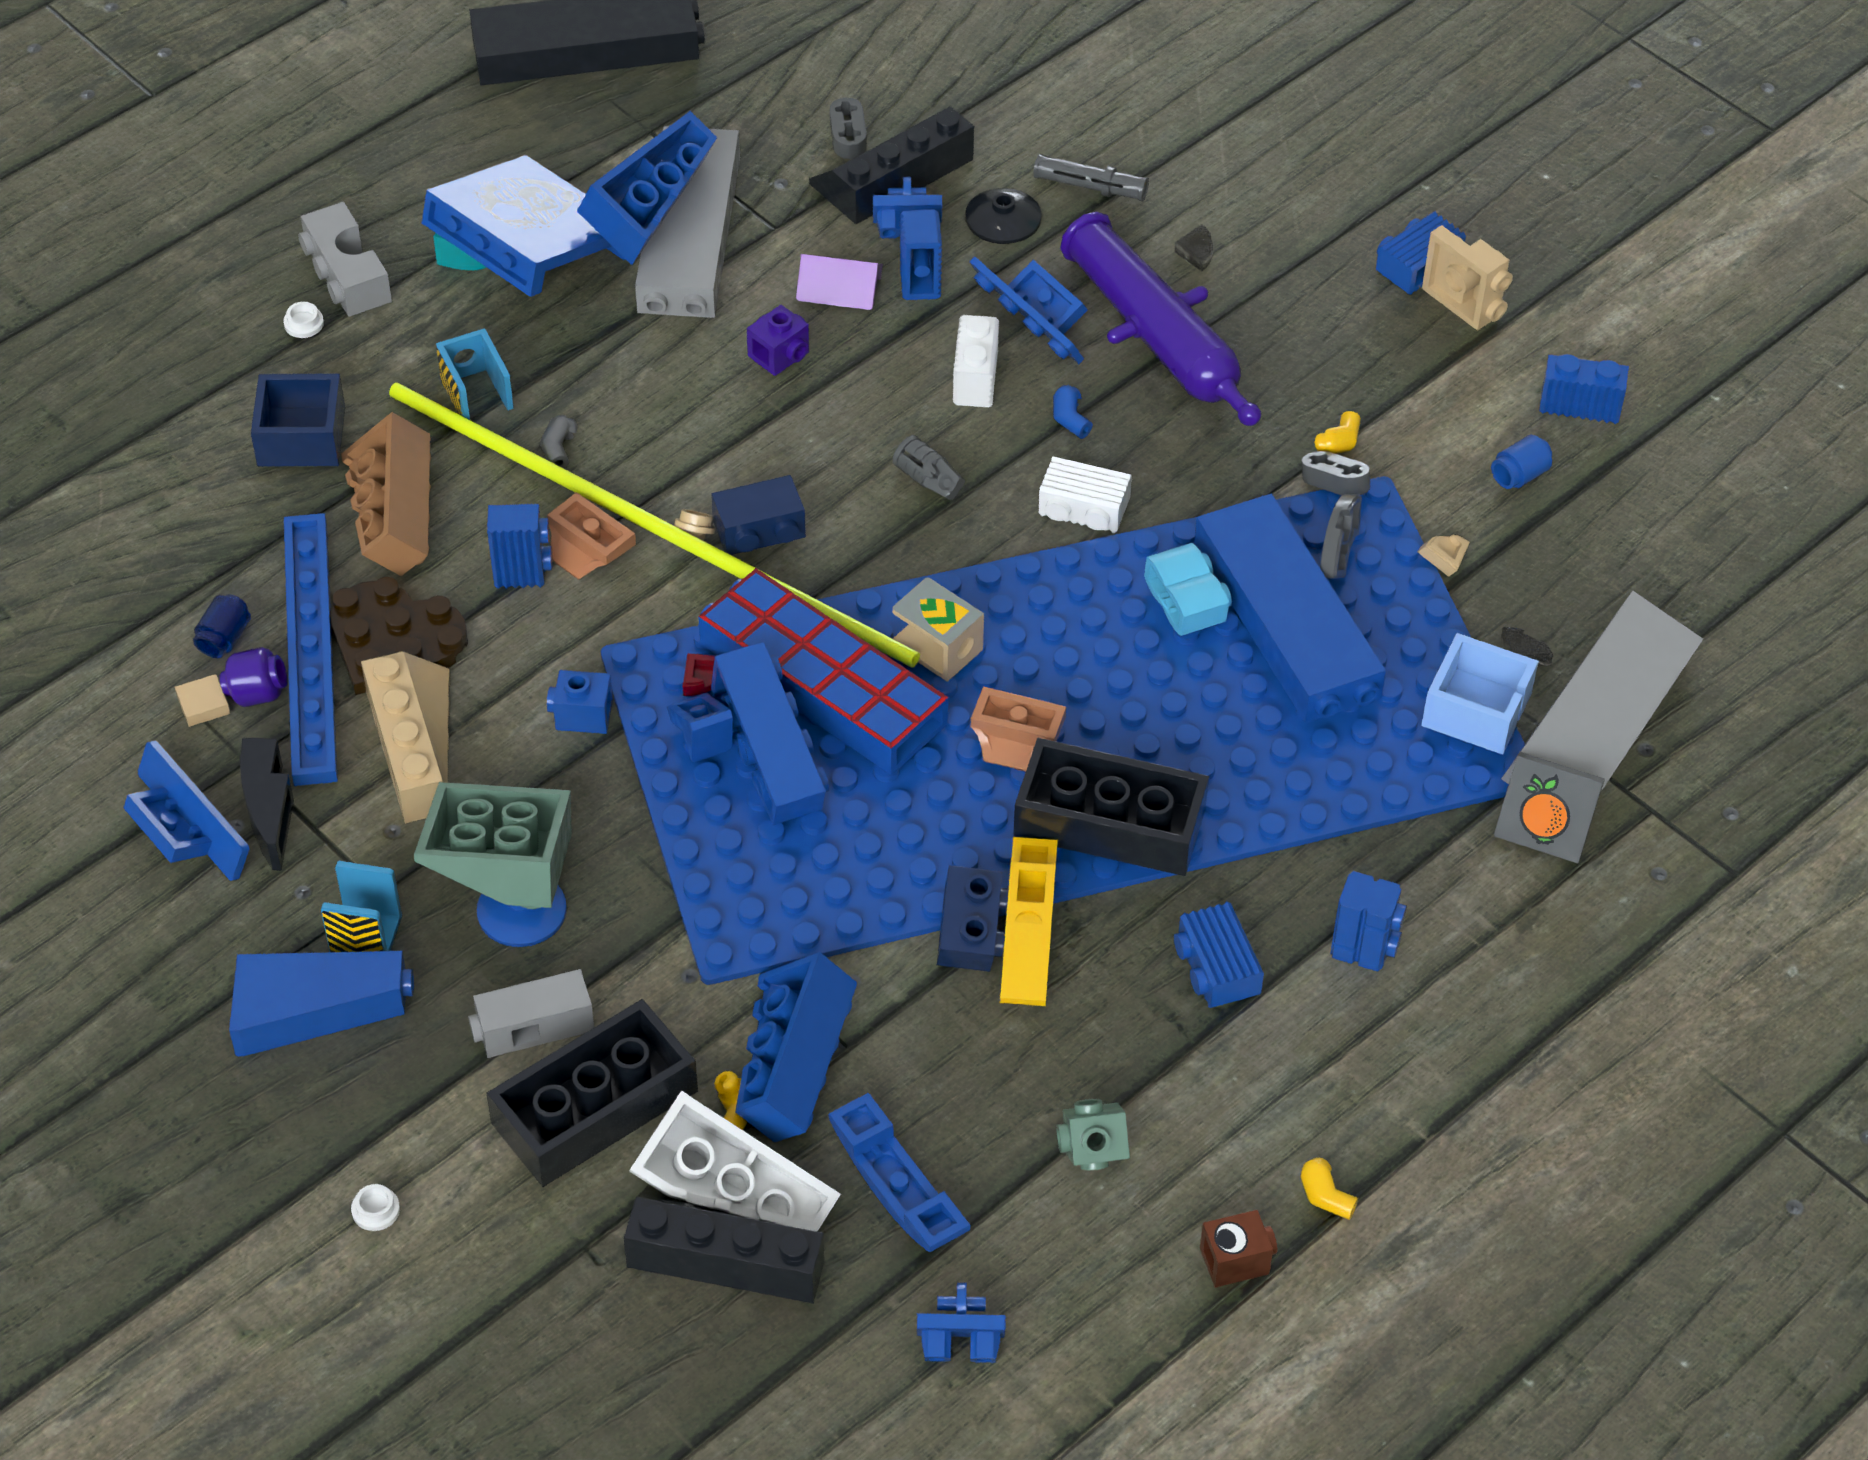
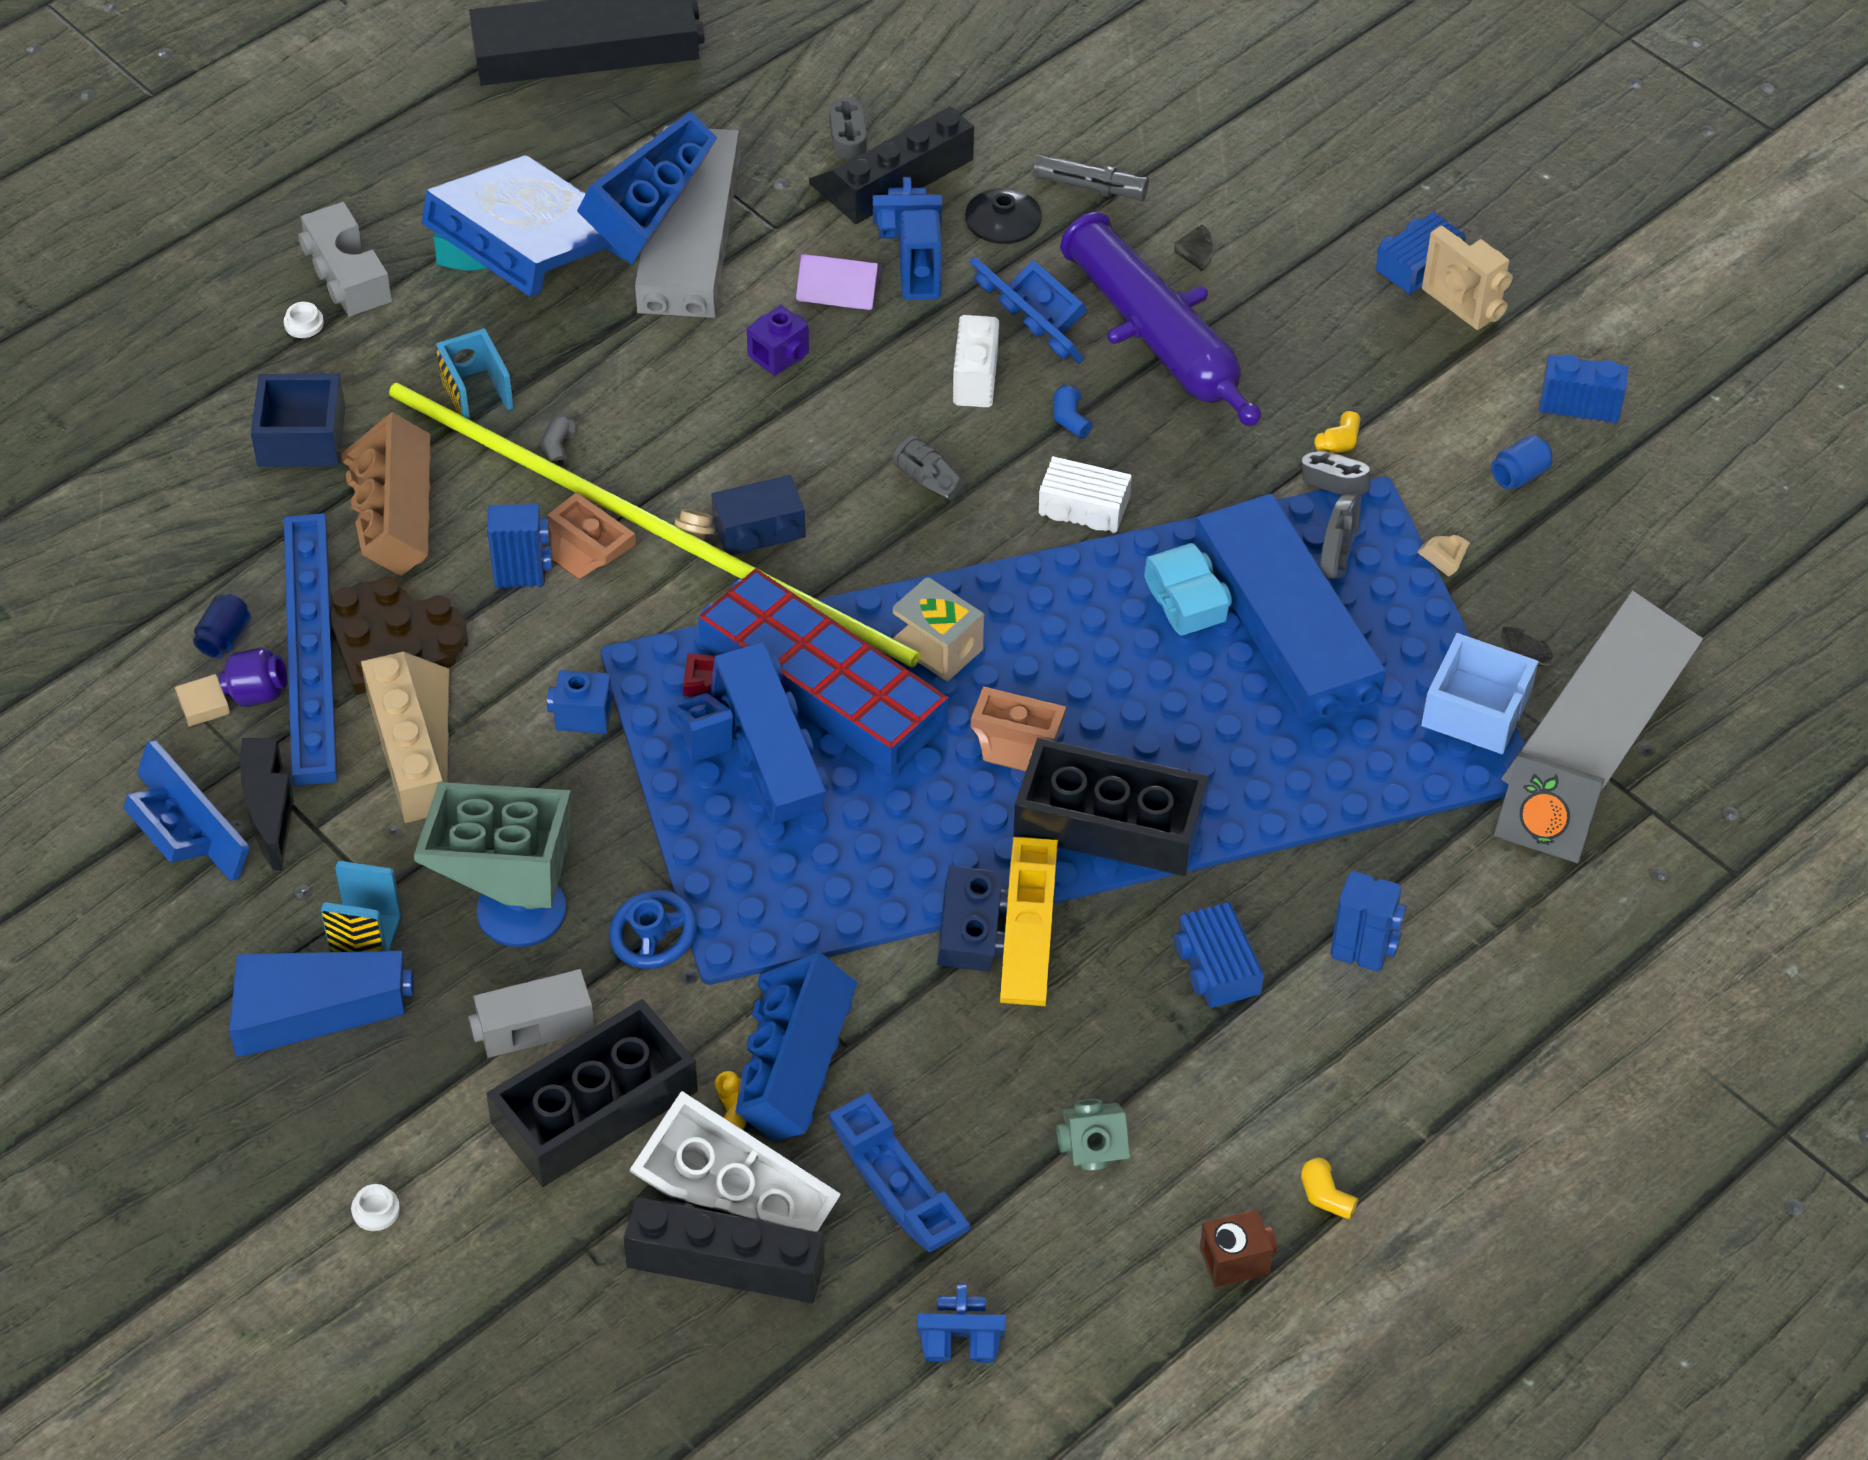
none -> blue piece [609,890,697,969]

